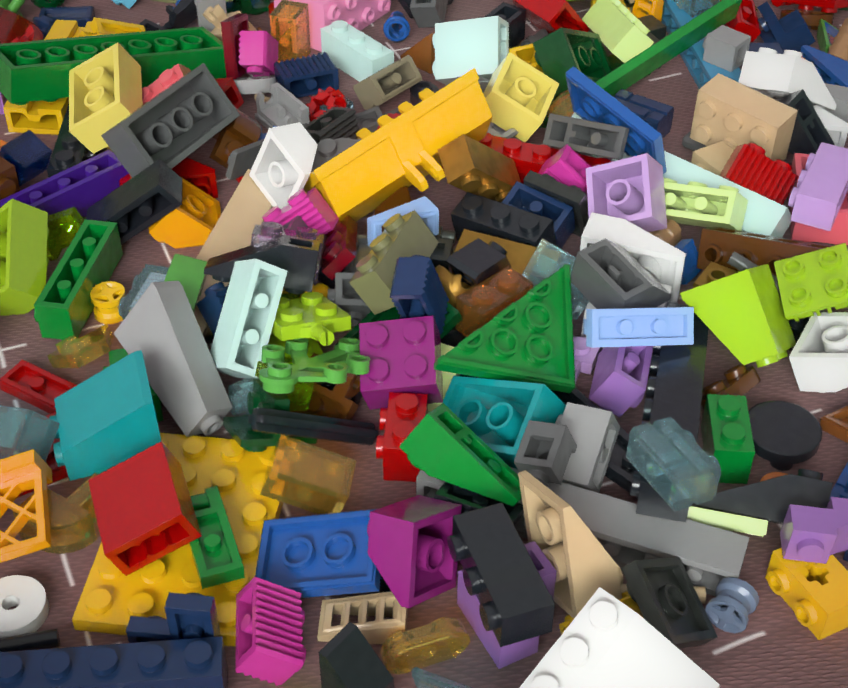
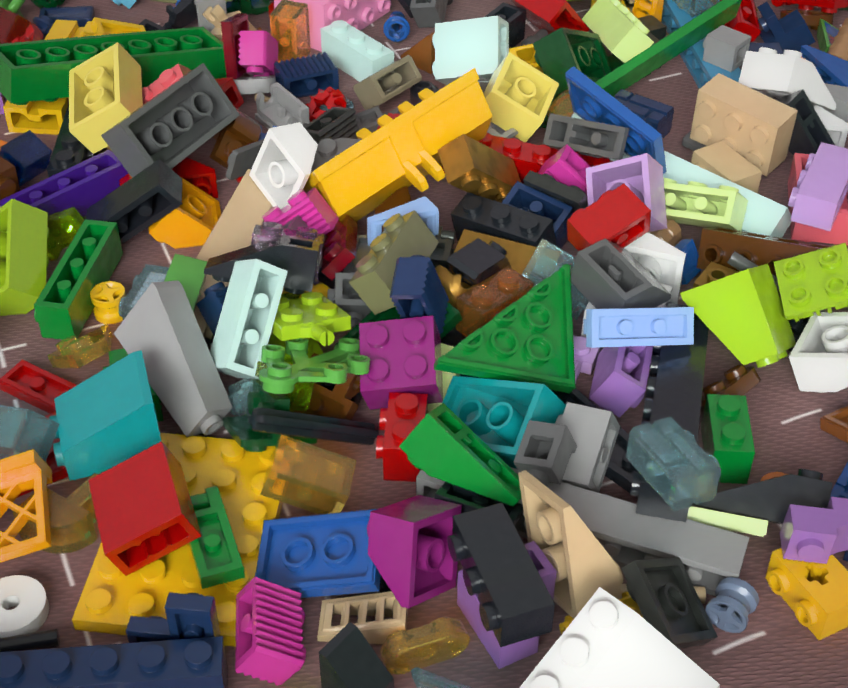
red brick [719,143,799,205] -> none
black tile [749,400,822,471] -> none
none -> red brick [567,183,651,251]

